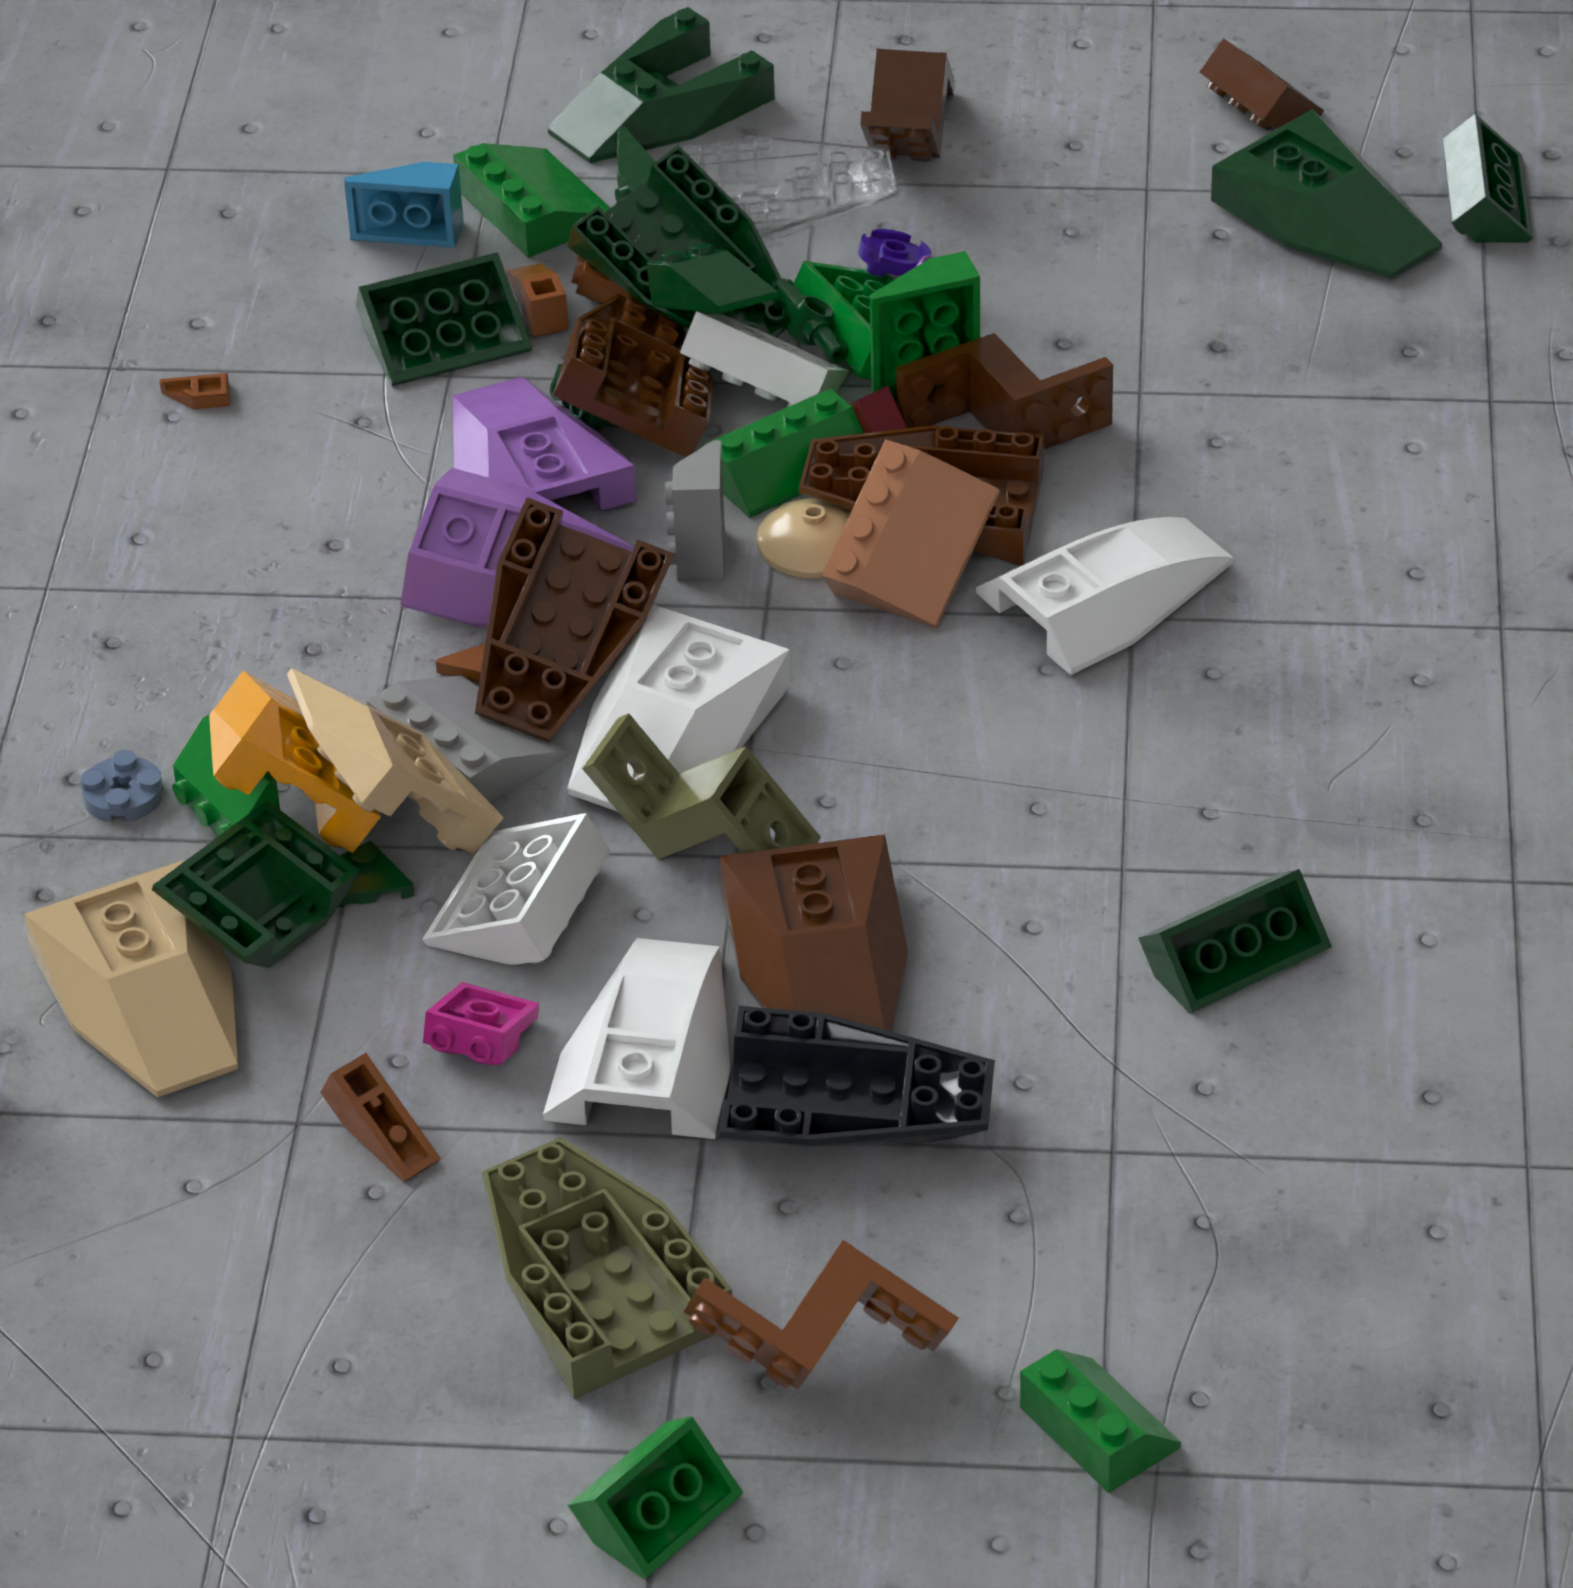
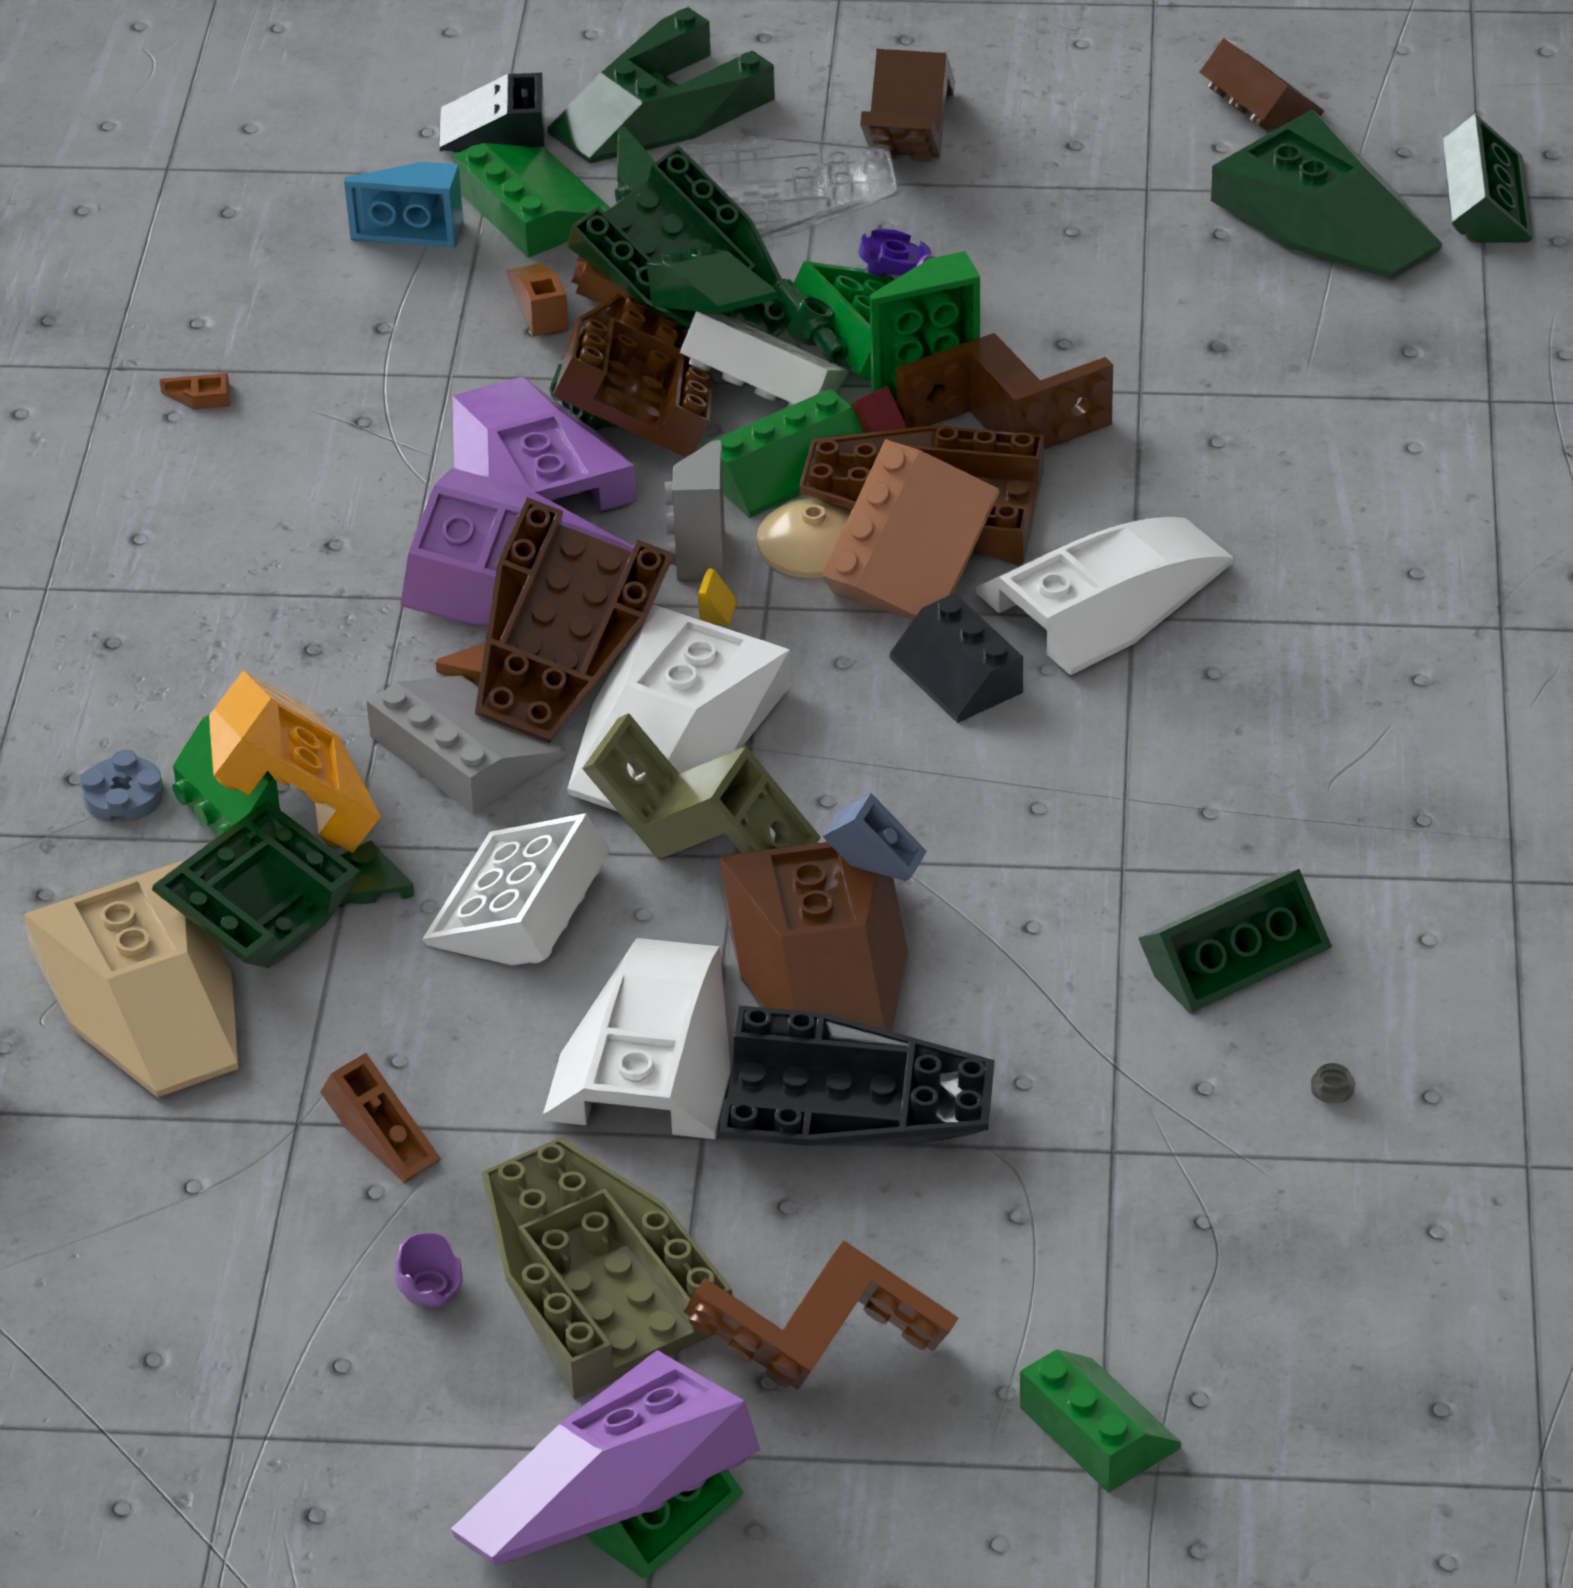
tan wedge [287,668,504,855] -> none
dark green slope [356,252,532,386] -> none
dark pink plate [423,982,540,1065] -> none
none -> medium lavender hair [395,1232,463,1308]
none -> black slope [440,72,545,152]
none -> medium lavender wedge [451,1350,761,1566]
none -> yellow slope [698,568,737,626]
none -> sand blue slope [822,793,927,881]
none -> black slope [890,593,1023,723]
none -> clear smoke plate [1311,1063,1355,1104]

